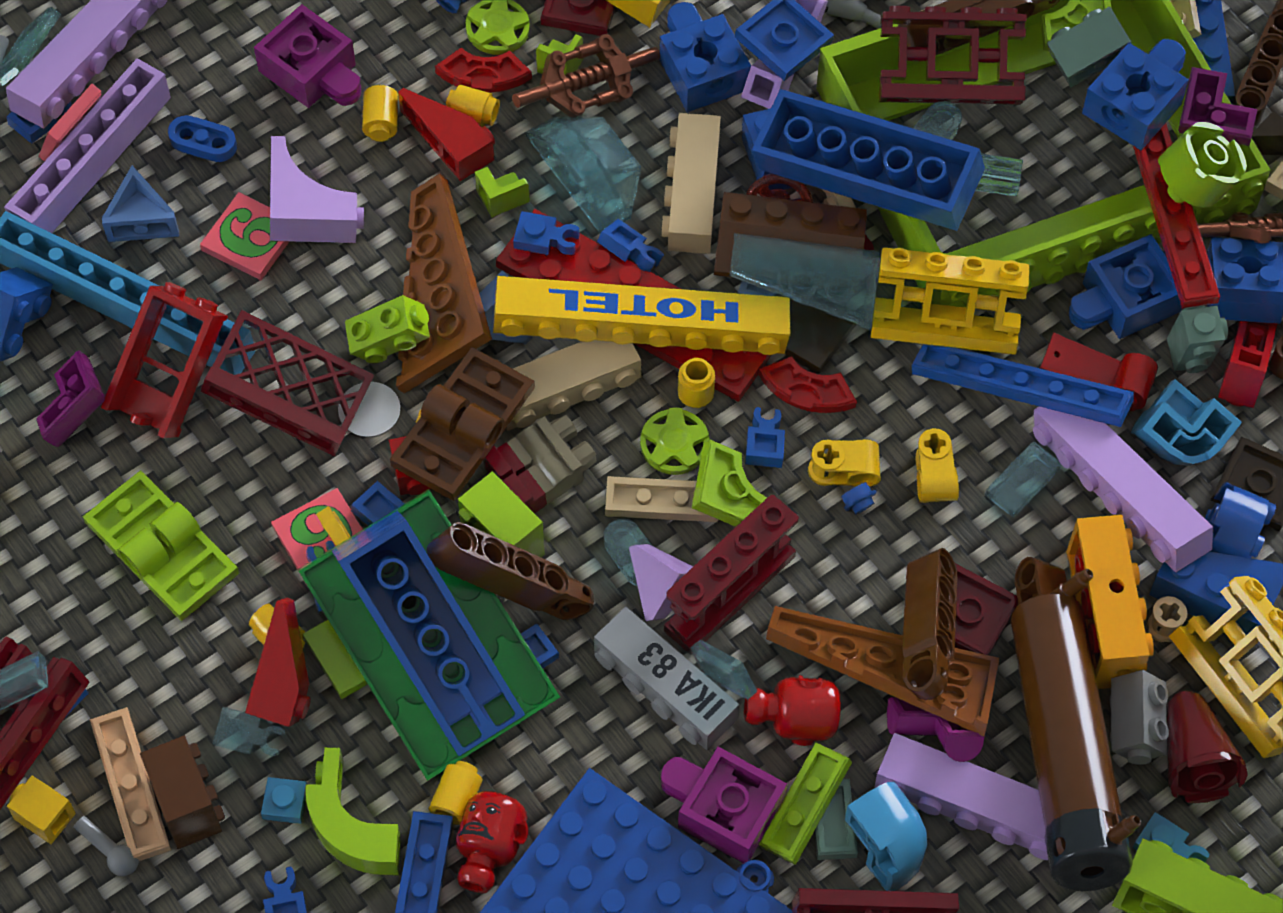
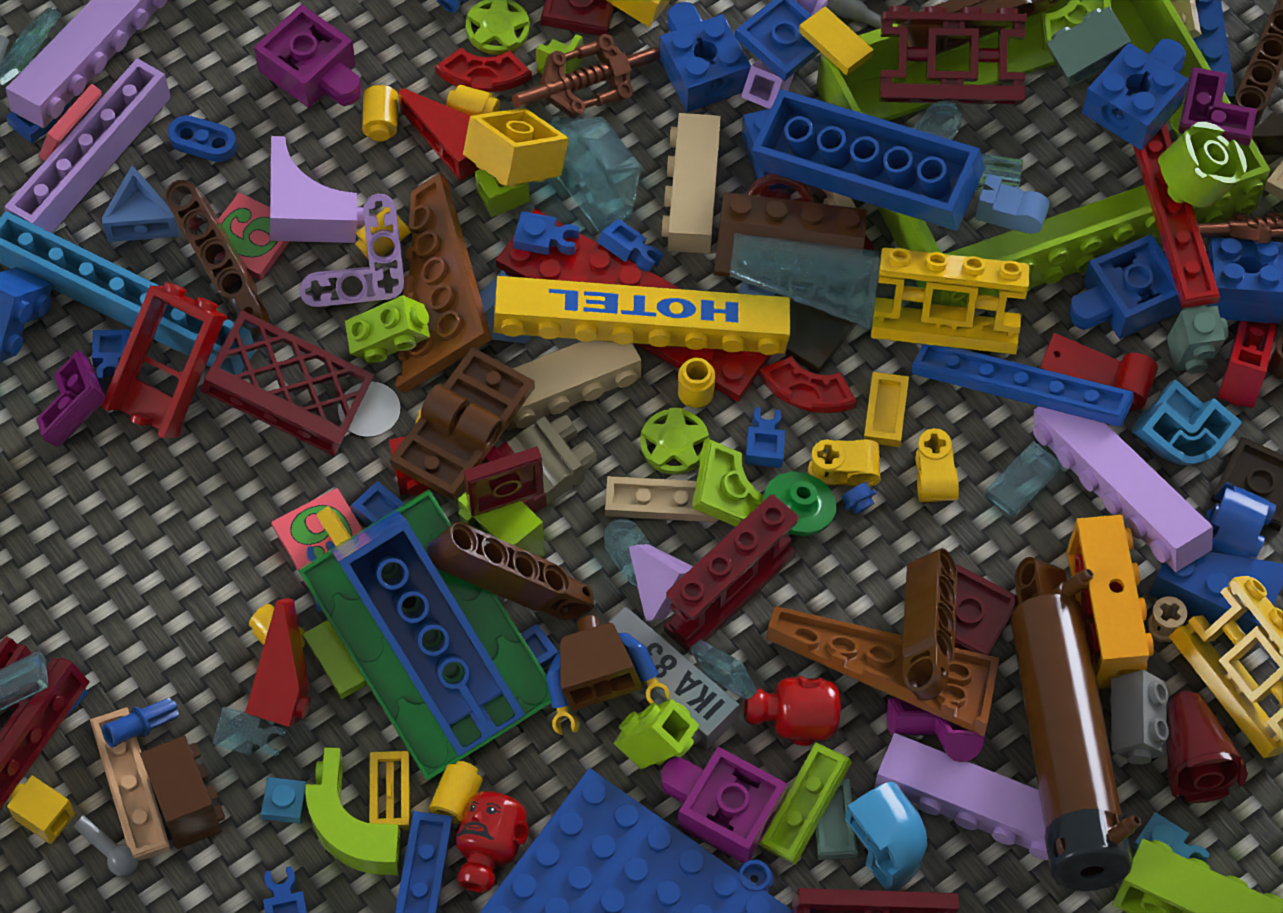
lime plate [82,470,240,622] -> none
none -> blue plate [92,329,130,387]
none -> blue axle [102,698,179,748]
none -> reddish brown piece [165,180,270,335]
none -> lavender beam [300,194,404,307]
none -> yellow brick [354,207,411,260]
none -> yellow tile [369,751,410,831]
none -> yellow brick [463,108,569,187]
none -> dark red tile [463,446,544,516]
none -> reddish brown torso [546,615,670,735]
none -> lime brick [613,699,700,769]
none -> green piece [763,471,836,536]
none -> yellow tile [799,6,874,76]
none -> yellow tile [864,372,909,447]
none -> medium blue leg [975,174,1050,234]

